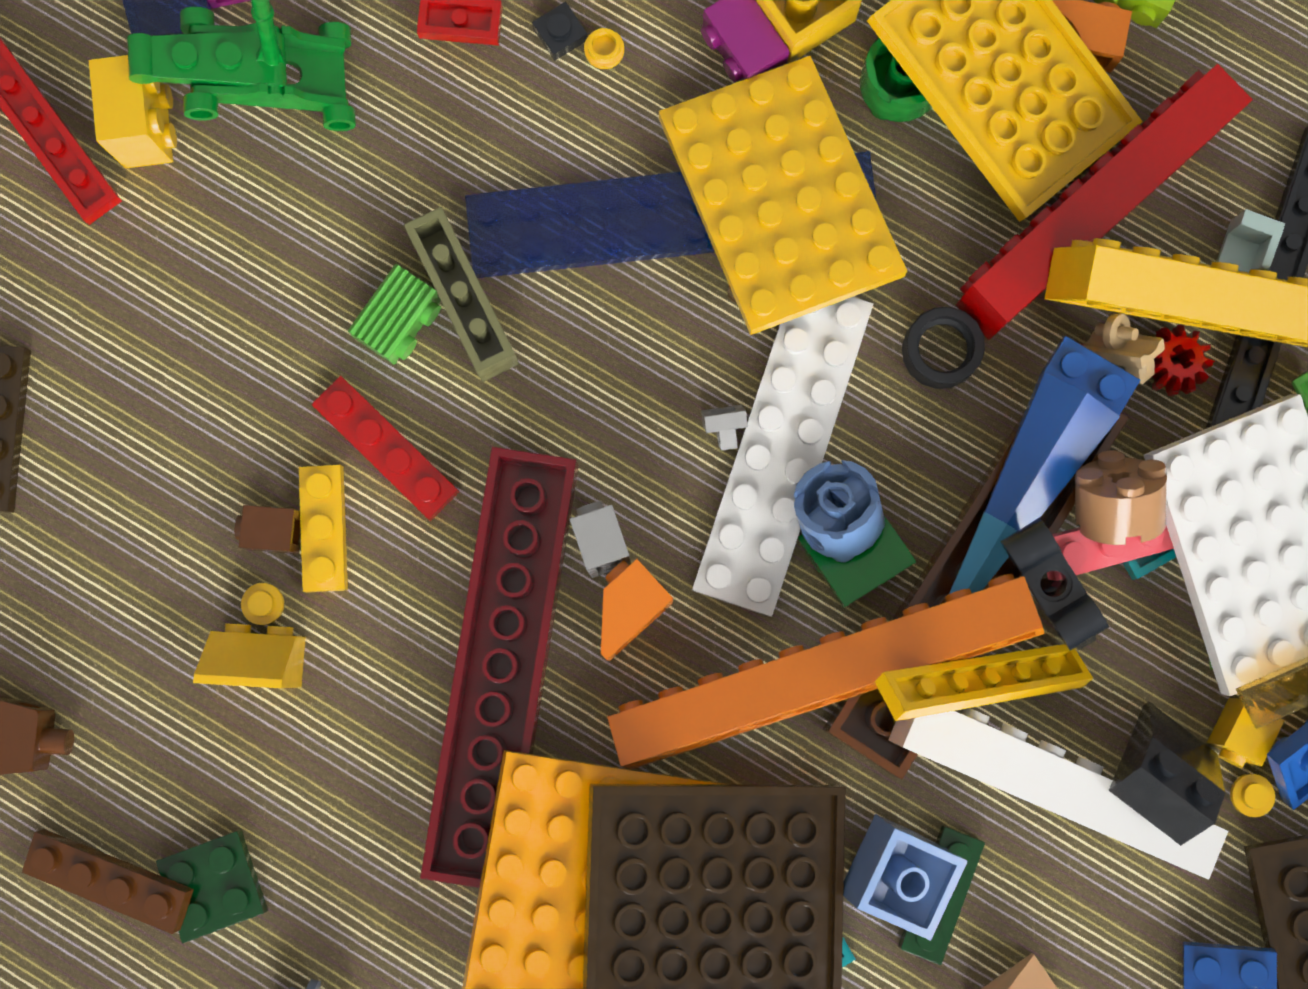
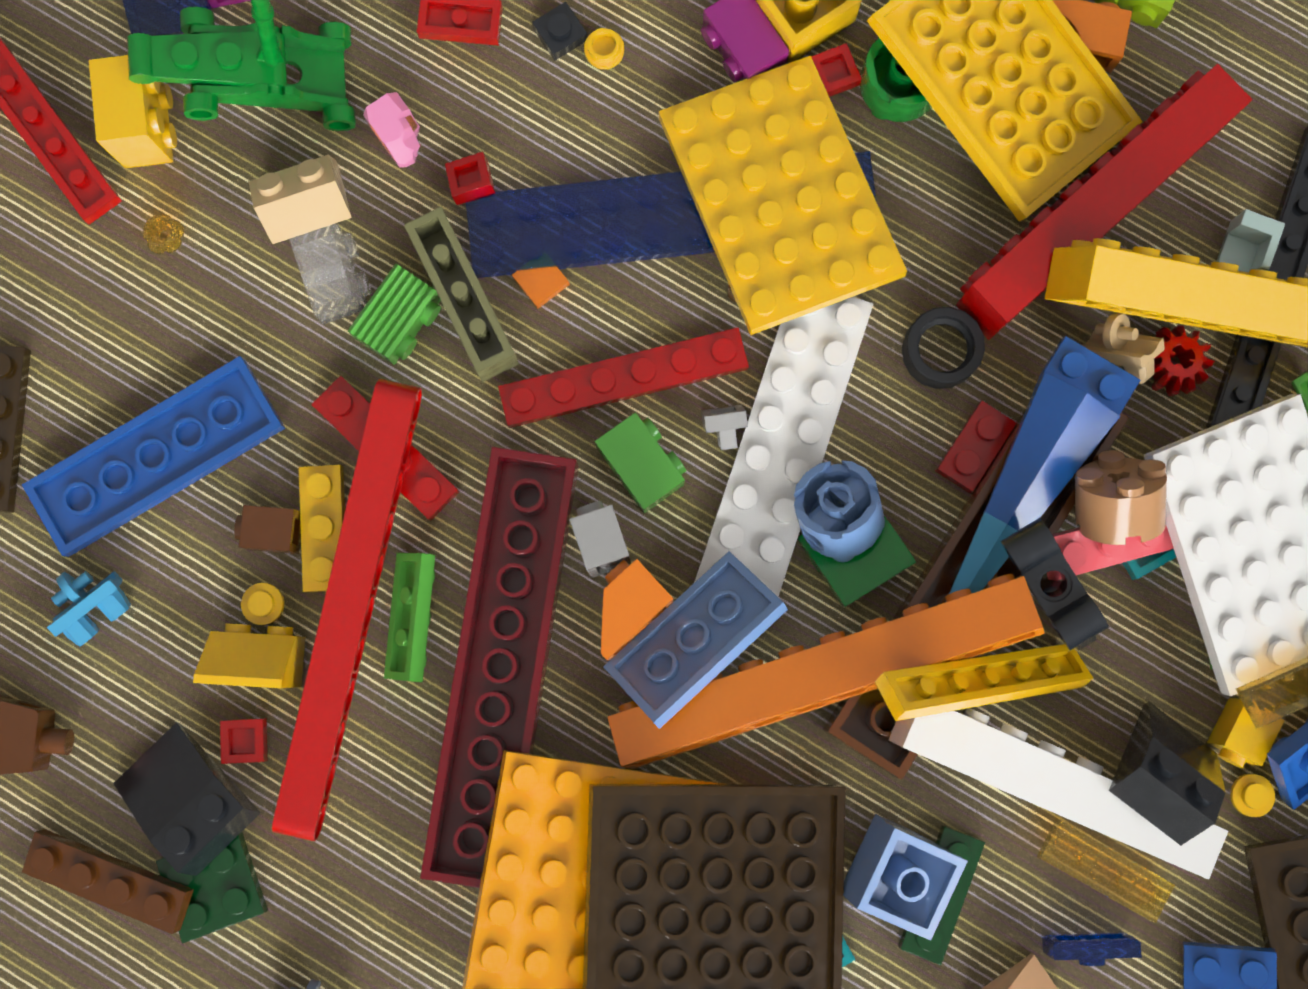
none -> blue plate [22,356,285,557]
none -> dark azure hips [47,571,131,647]
none -> black slope [113,722,261,876]
none -> clear yellow plate [143,214,184,254]
none -> red plate [220,718,268,764]
none -> tan slope [248,154,352,244]
none -> red beam [272,378,422,842]
none -> clear brick [289,223,372,325]
none -> bright pink rock [363,92,420,168]
none -> bright green plate [384,553,435,682]
none -> red plate [445,151,495,205]
none -> red plate [498,327,749,428]
none -> orange tile [512,251,570,309]
none -> bright green brick [594,412,686,513]
none -> medium blue plate [603,551,788,729]
none -> red plate [811,43,862,97]
none -> red plate [935,401,1017,494]
none -> clear yellow plate [1036,819,1175,924]
none -> clear blue plate [1042,933,1142,966]

